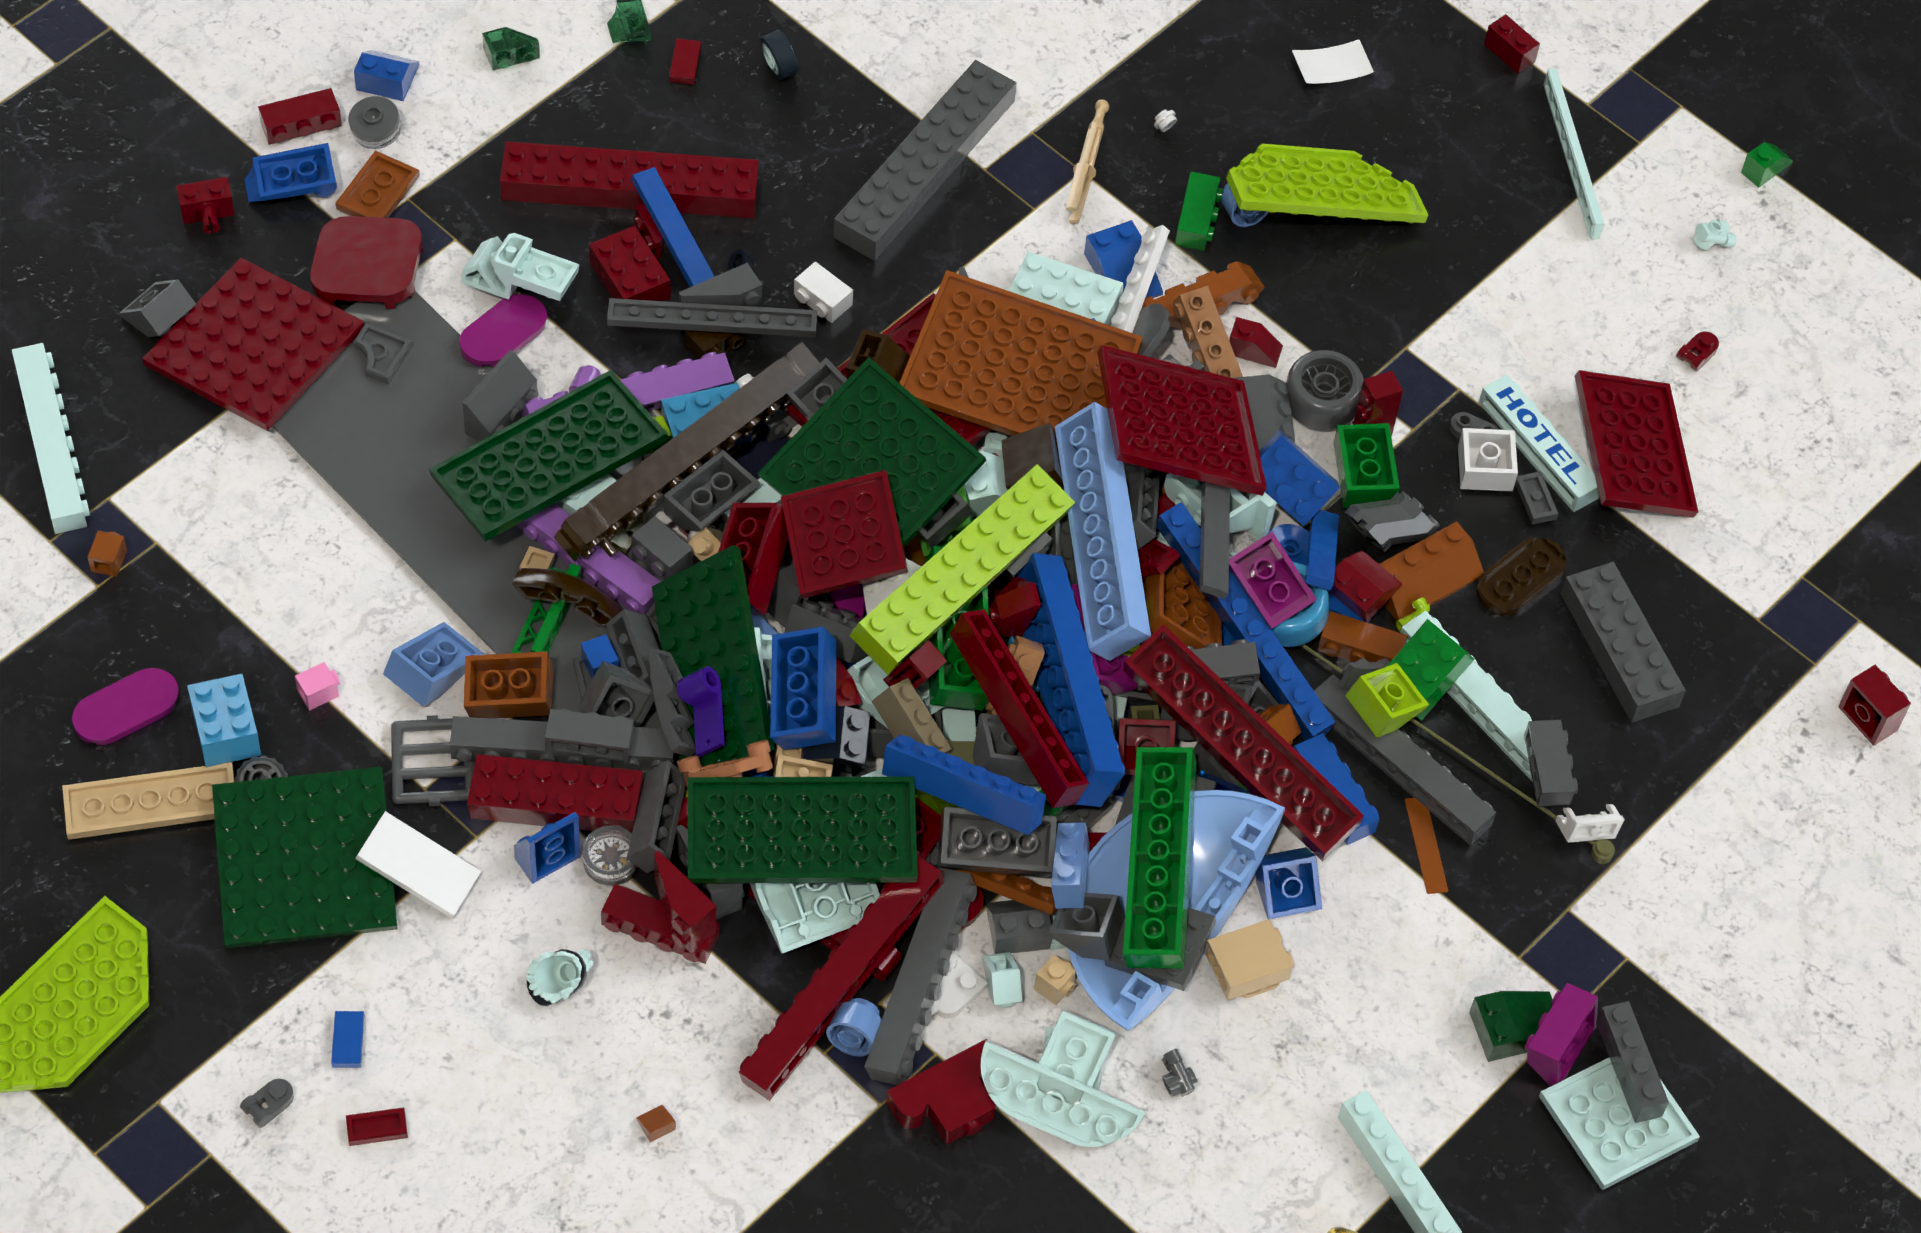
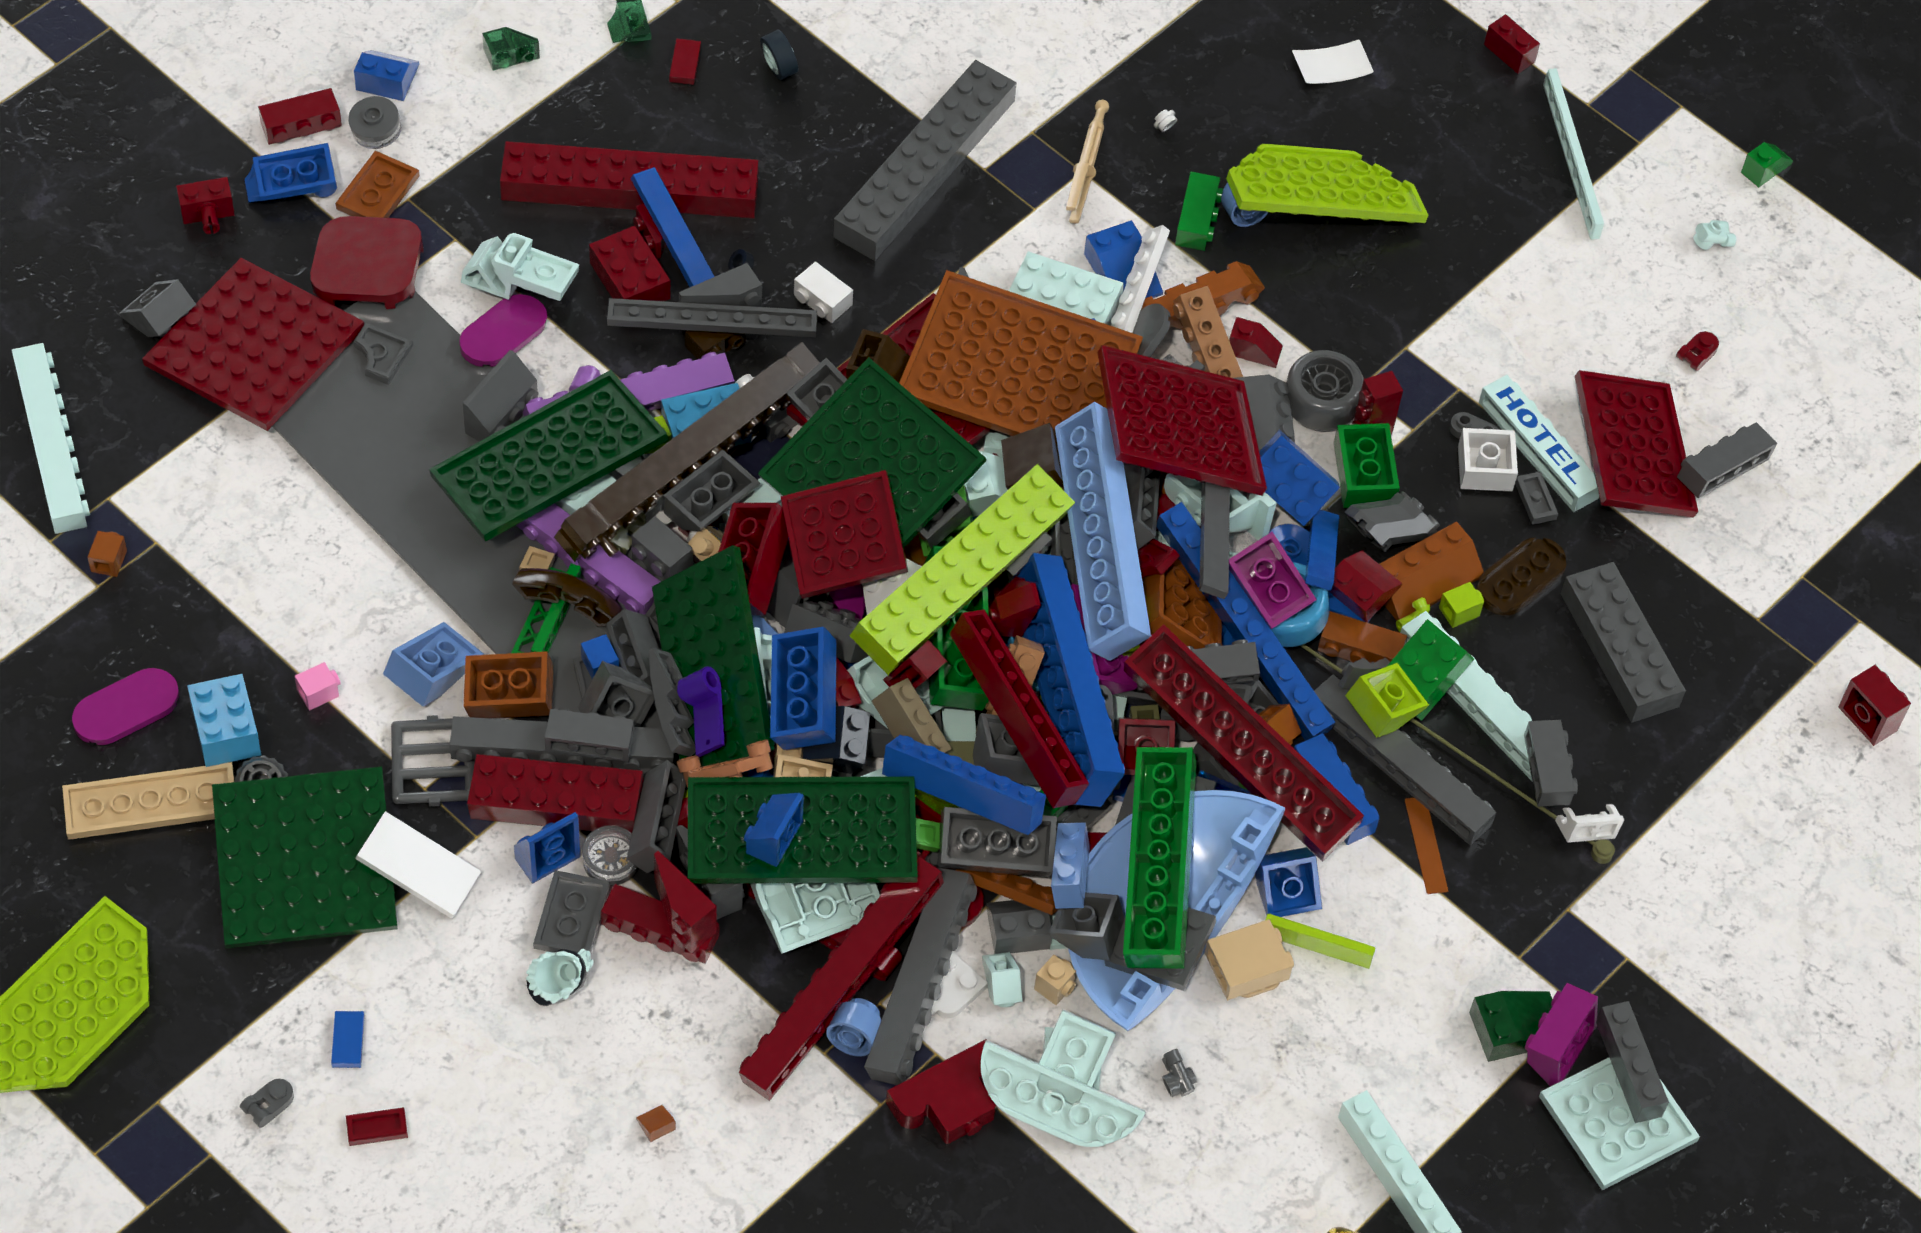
none -> dark grey plate [533,870,610,953]
none -> blue slope [744,793,804,867]
none -> bright green tile [916,818,940,852]
none -> lime tile [1265,914,1376,969]
none -> lime brick [1439,582,1484,628]
none -> dark grey brick [1677,422,1778,498]

